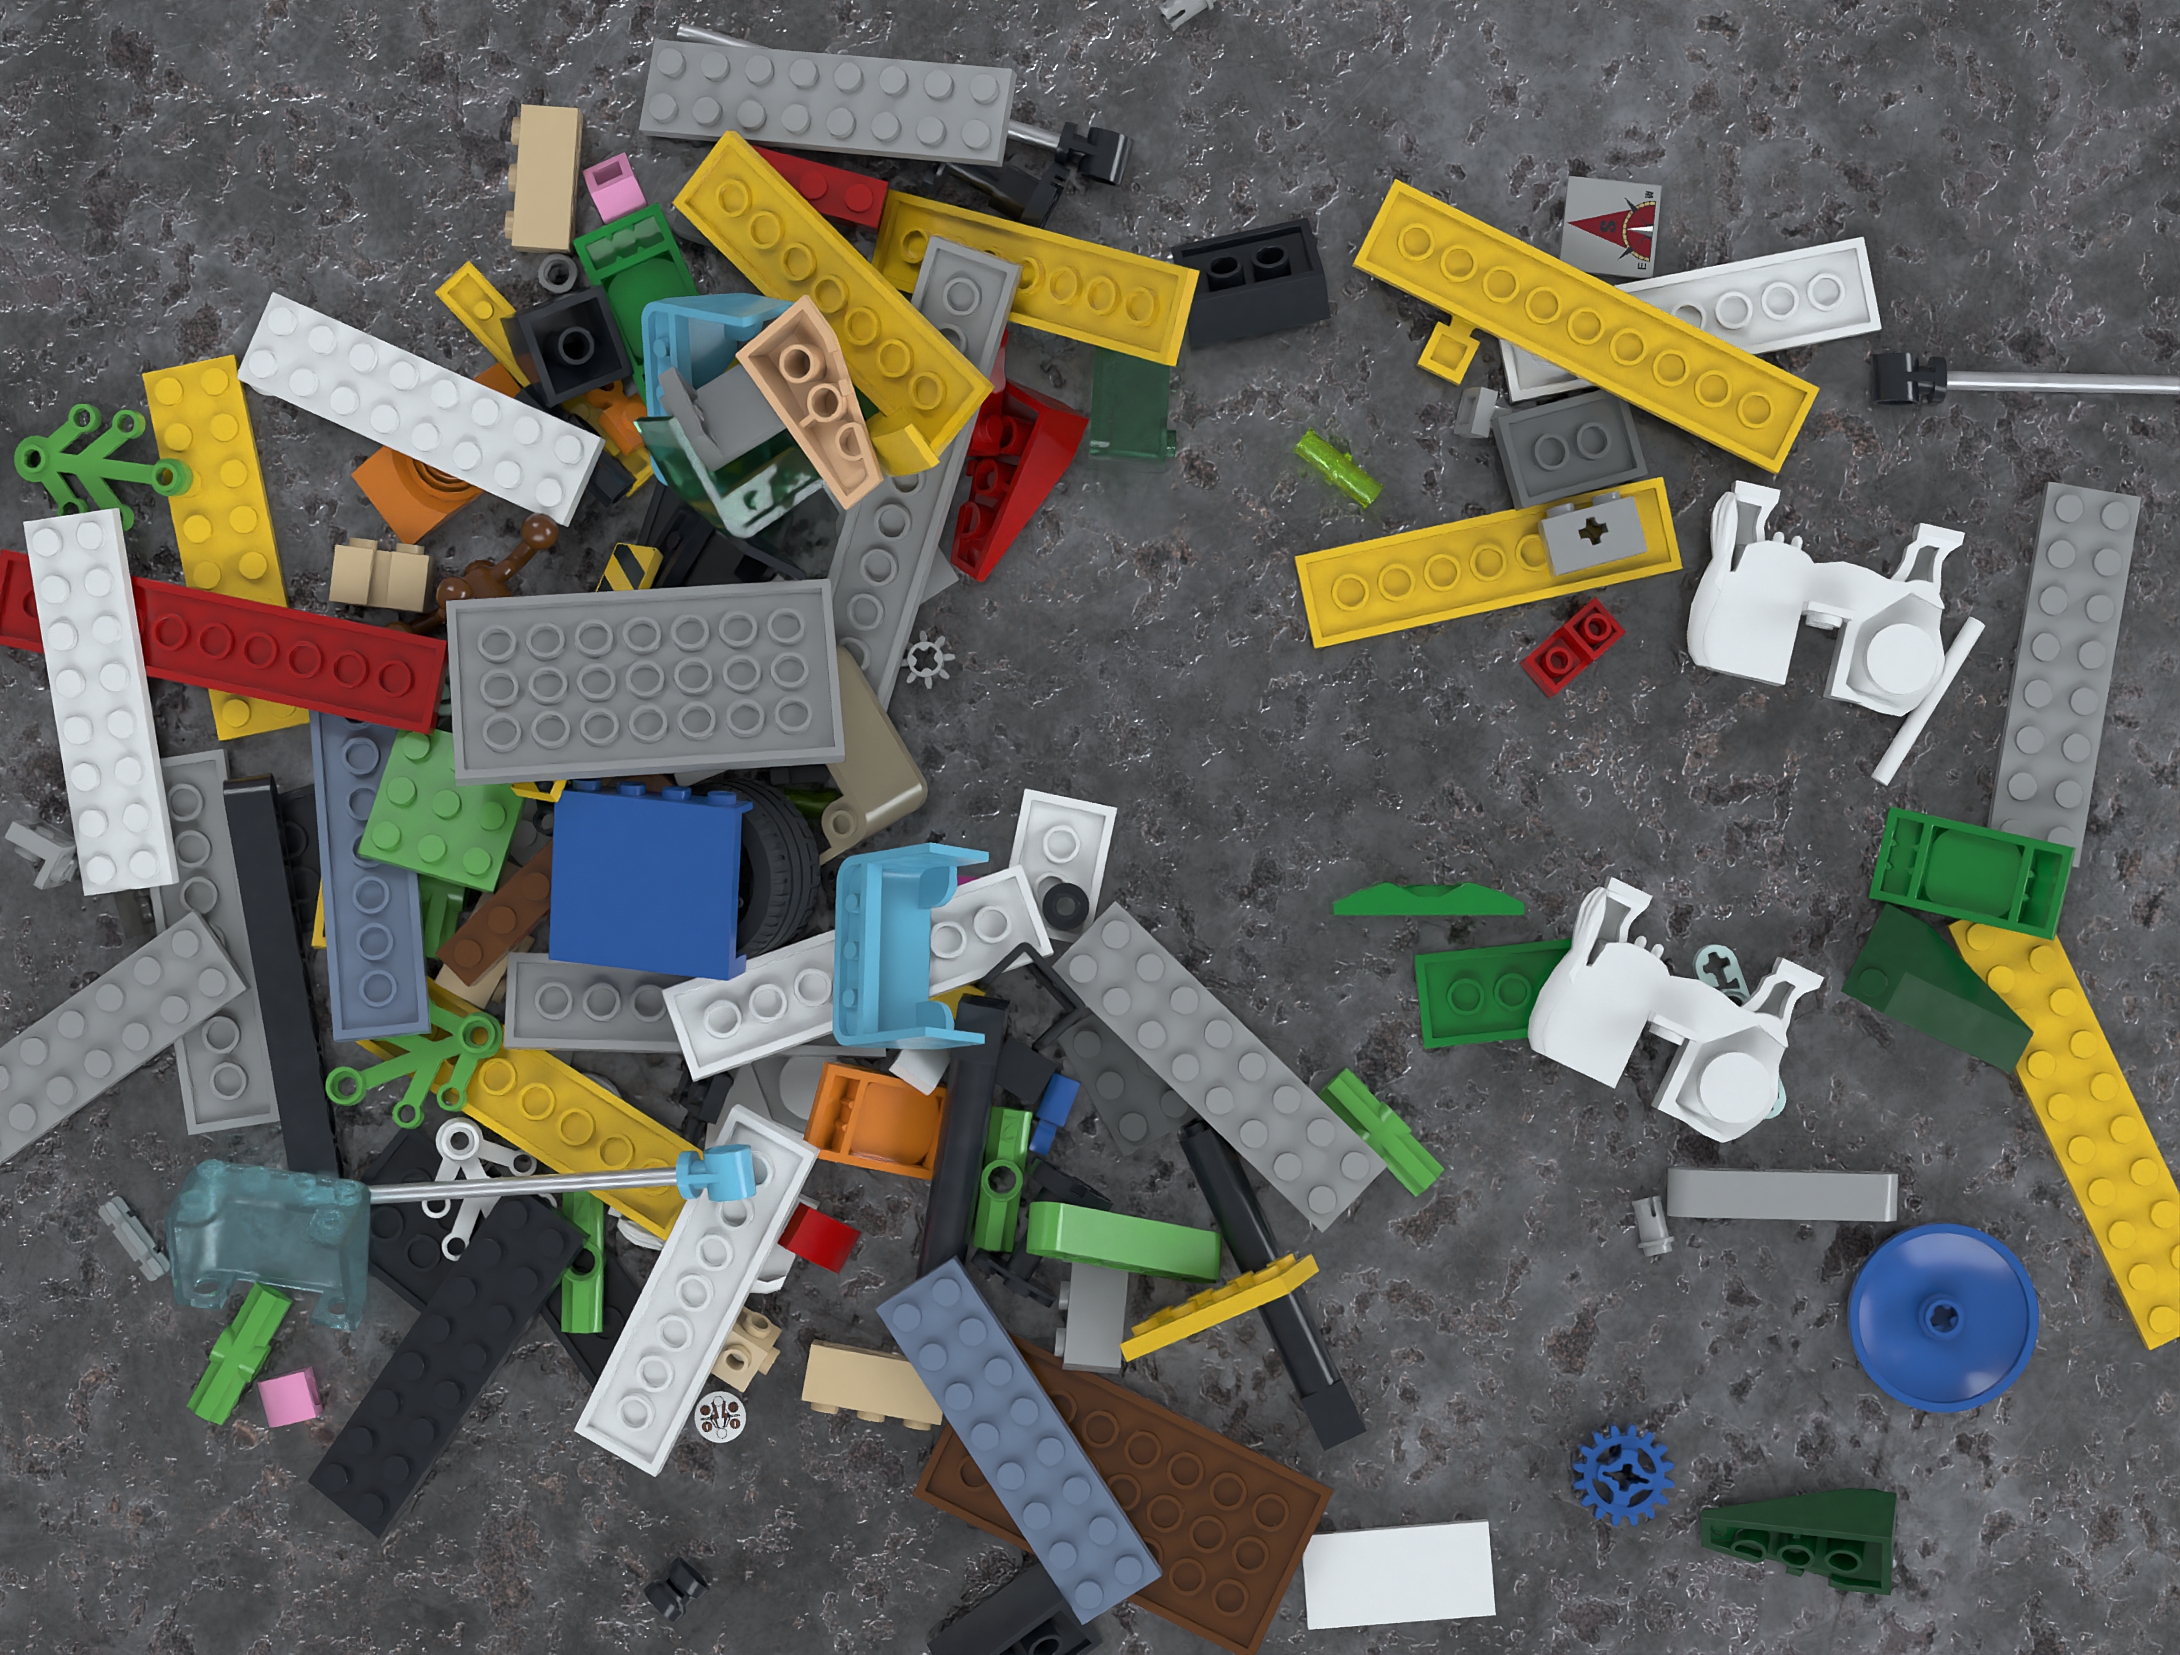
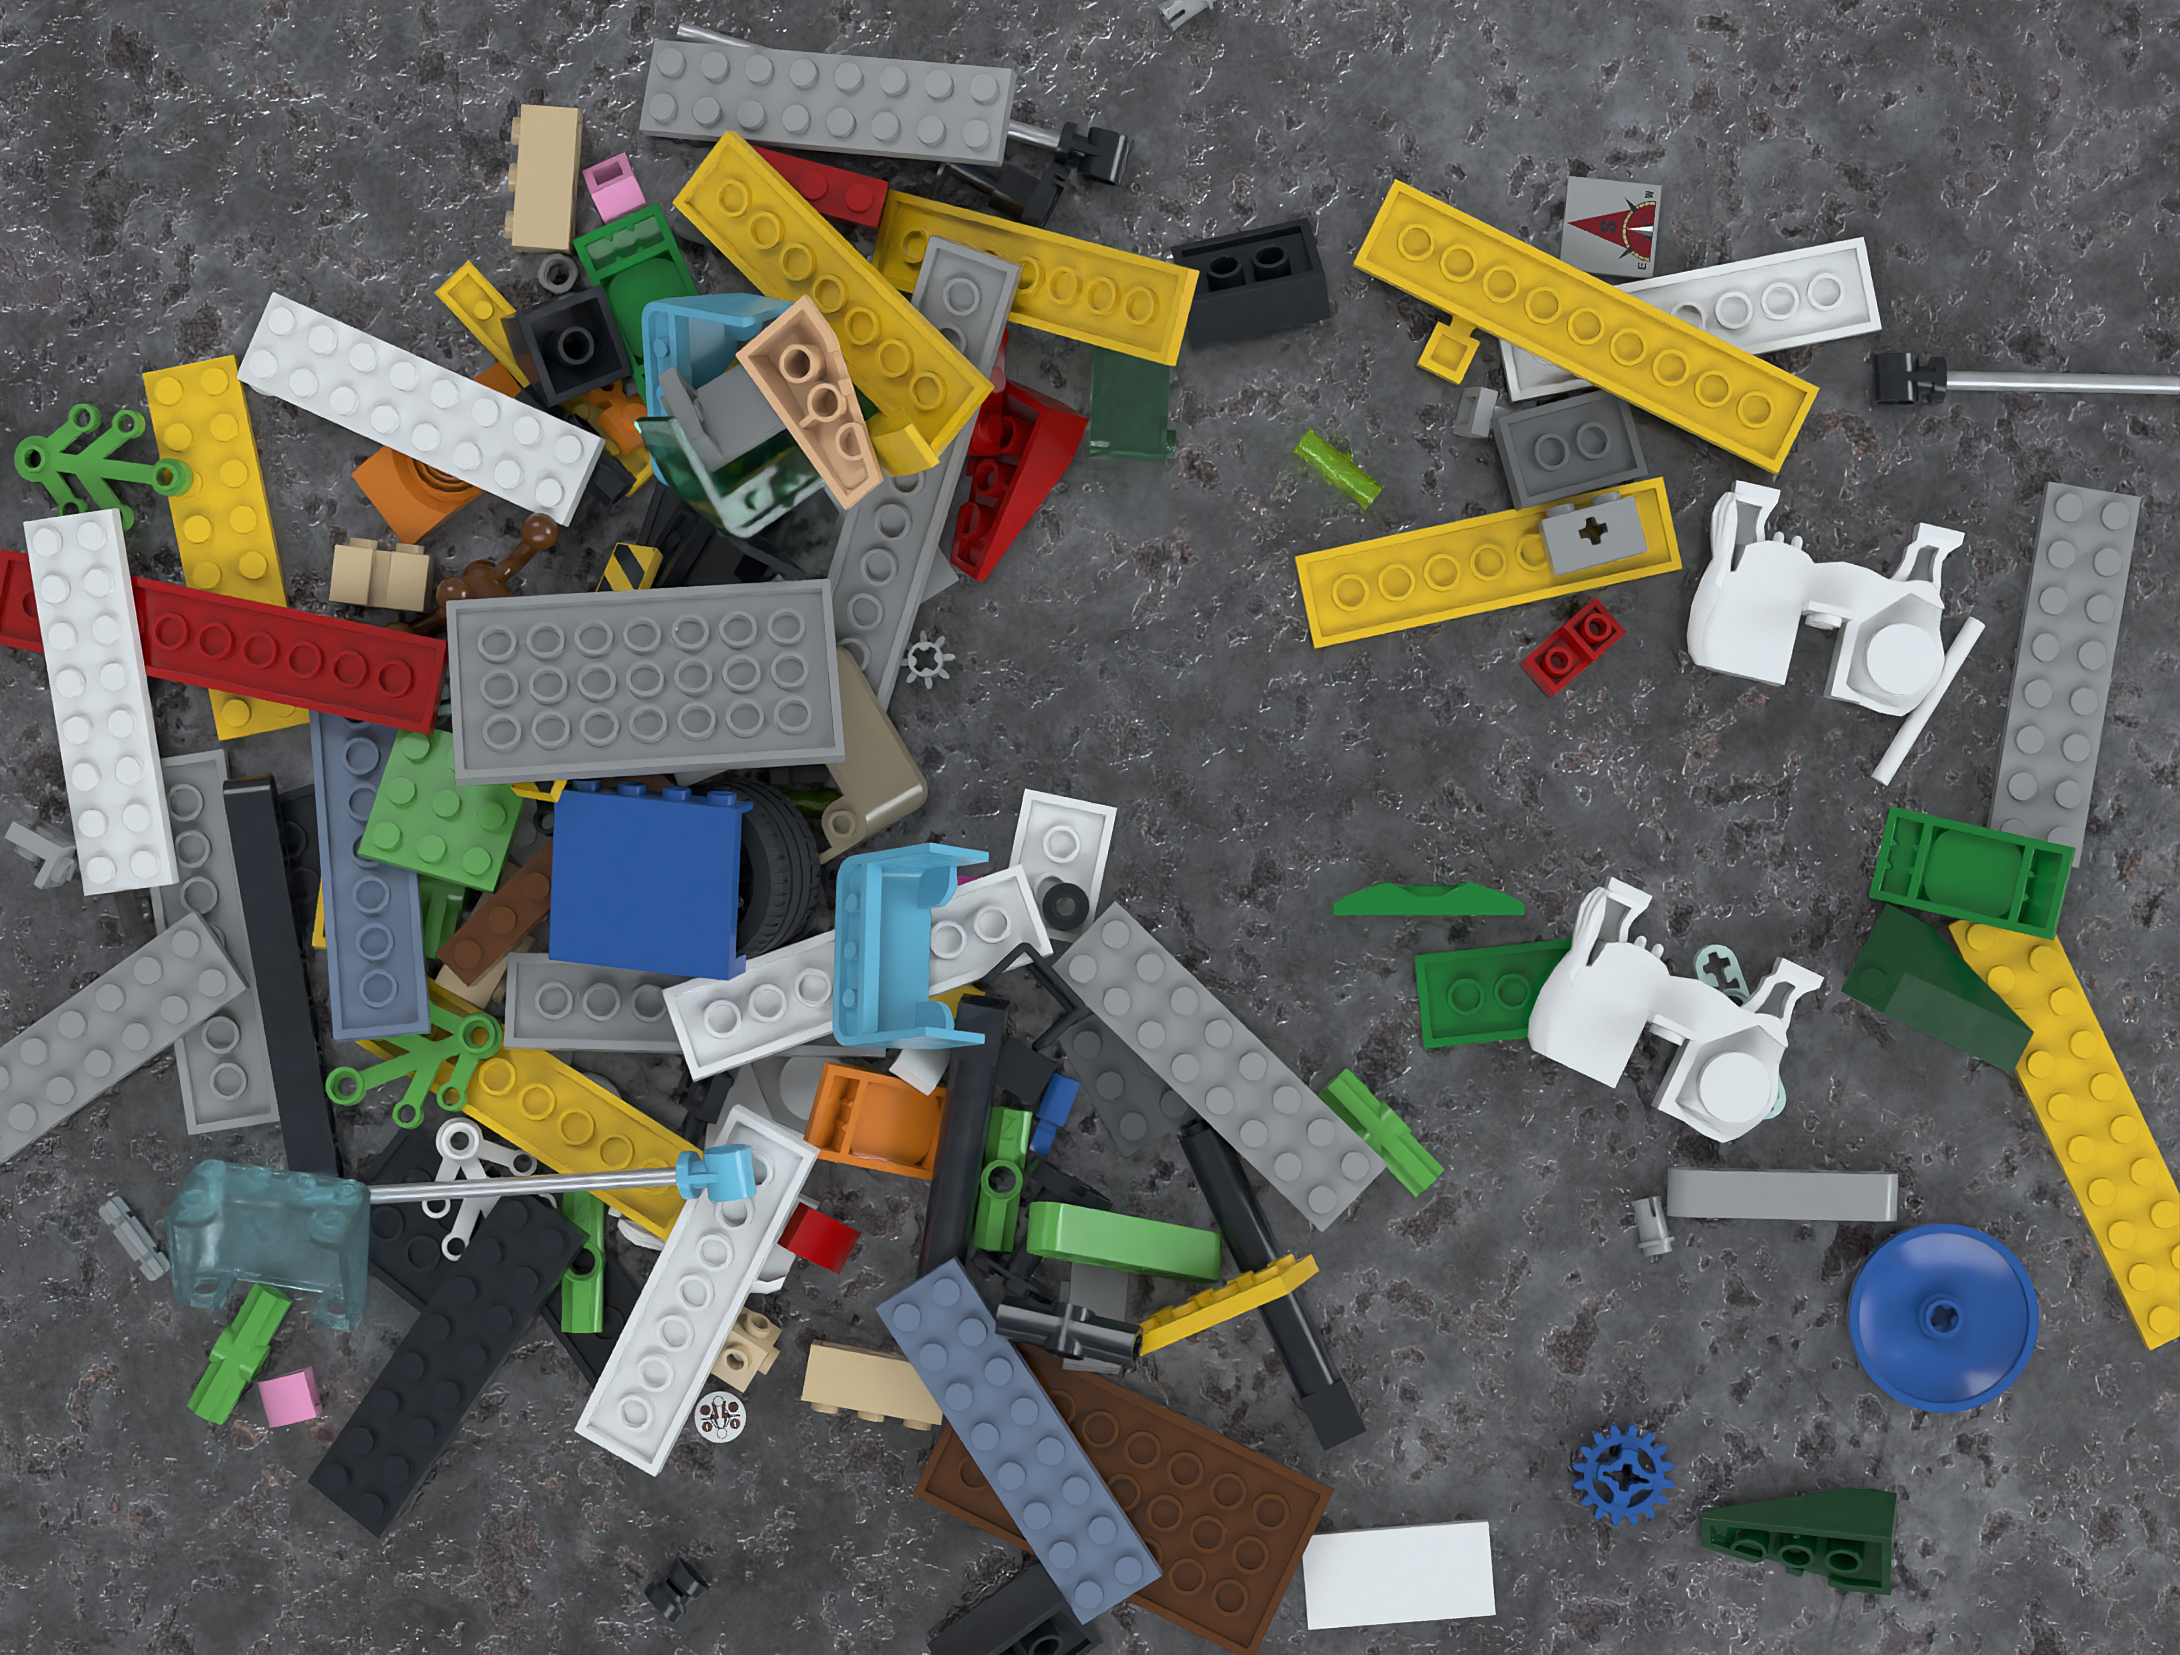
none -> black piece [995,1295,1144,1368]

